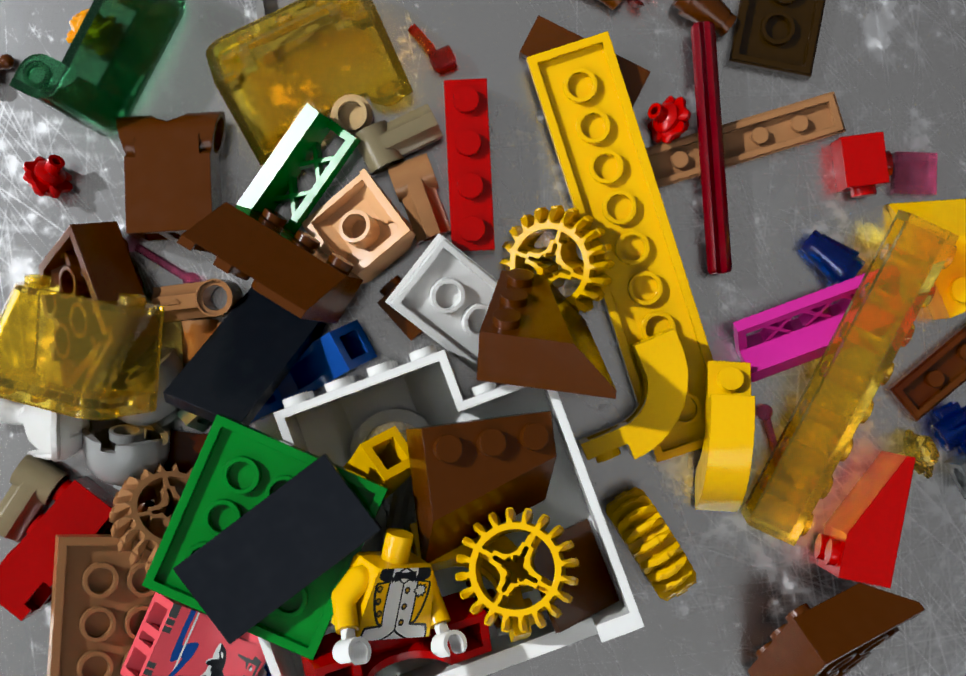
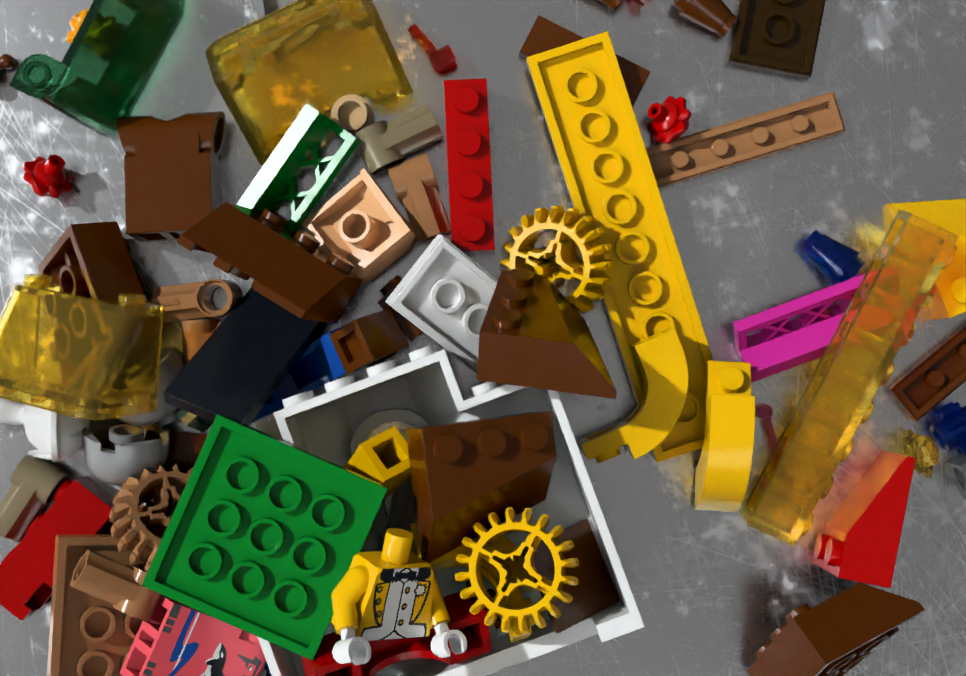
clear pink hinge [125,236,201,284] -> none
black tile [173,453,382,644] -> none
yellow gear [606,487,696,601] -> none
dark red axle [691,21,732,274] -> none
red brick [830,132,893,198] -> none
clear pink tile [890,152,937,196] -> none
none -> medium nougat piece [70,549,162,622]
none -> reddish brown brick [329,308,409,375]

